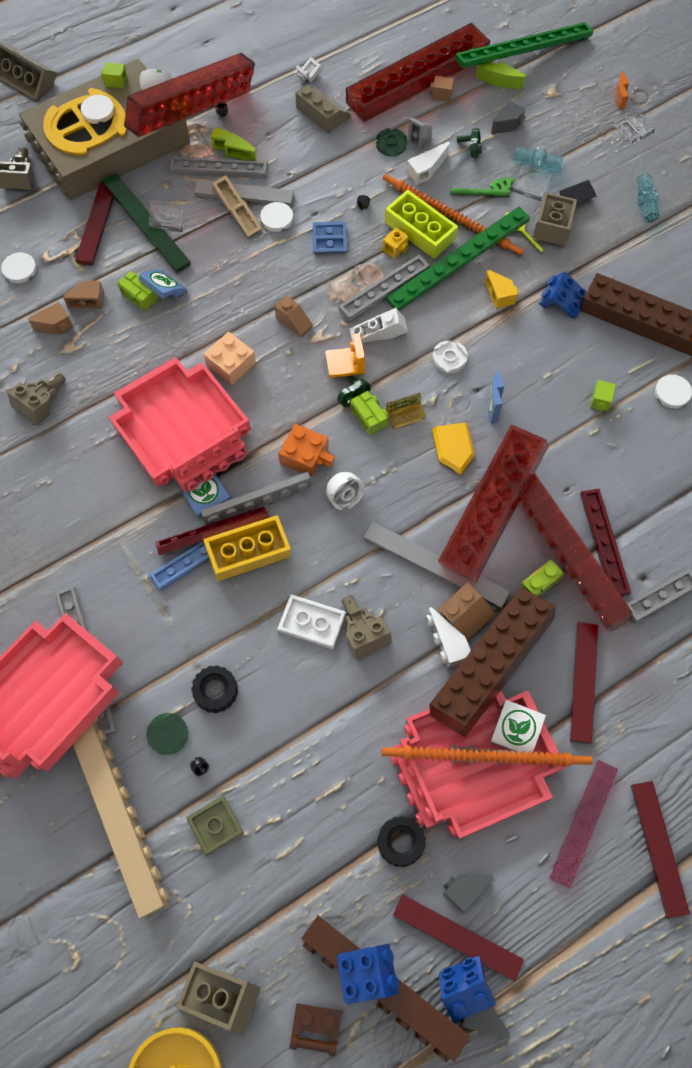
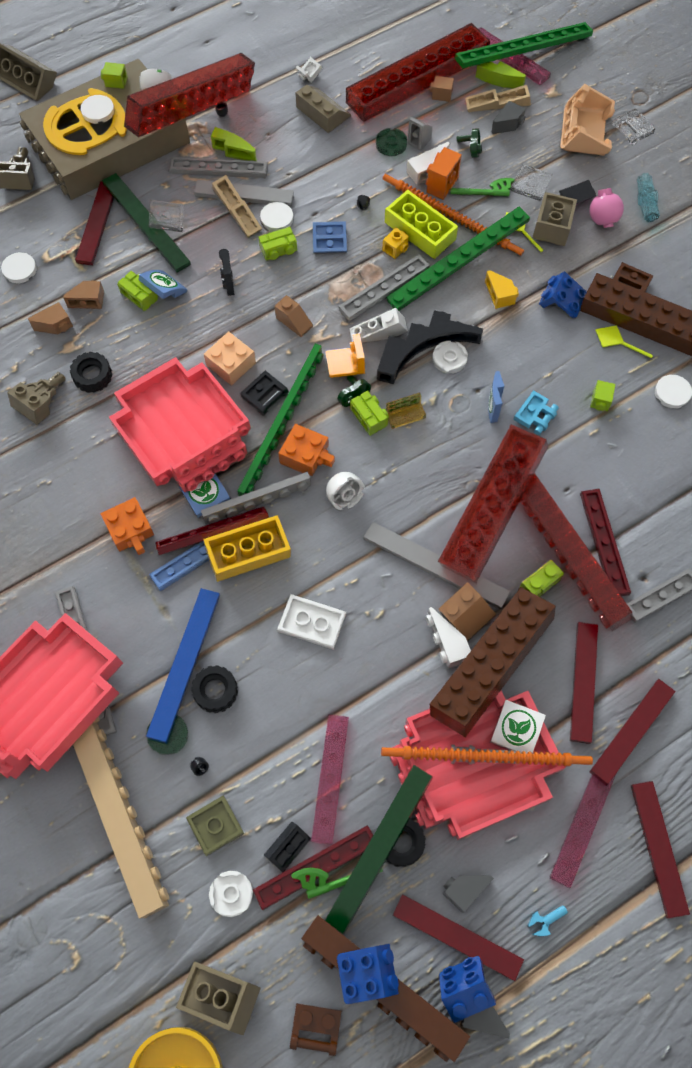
dark tan brick [341,595,392,660] -> none
yellow tile [432,422,475,476] -> none
clear light blue piece [513,147,564,171] -> none
orange slope [615,72,629,109] -> none
none -> black tyre [70,352,112,393]
none -> orange hinge [100,497,154,555]
none -> blue tile [146,588,220,744]
none -> white tile [209,871,253,917]
none -> black plate [219,249,235,296]
none -> green plate [237,343,324,496]
none -> black plate [240,370,289,416]
none -> dark red tile [253,825,373,910]
none -> lime brick [258,227,297,261]
none -> black slope [264,822,311,872]
none -> bright green piece [291,868,383,899]
none -> clear pink tile [311,714,349,845]
none -> dark green tile [325,765,433,934]
none -> black arch [377,310,483,384]
none -> orange brick [426,147,462,200]
none -> tan slope [465,85,531,112]
none -> clear pink tile [470,27,551,85]
none -> medium azure plate [513,390,559,435]
none -> medium azure bar [528,905,568,936]
none -> light nougat windscreen [560,84,615,156]
none -> bright pink brick [589,188,624,228]
none -> dark red tile [589,679,676,786]
none -> neon yellow piece [595,325,653,358]
none -> reddish brown plate [613,262,653,292]

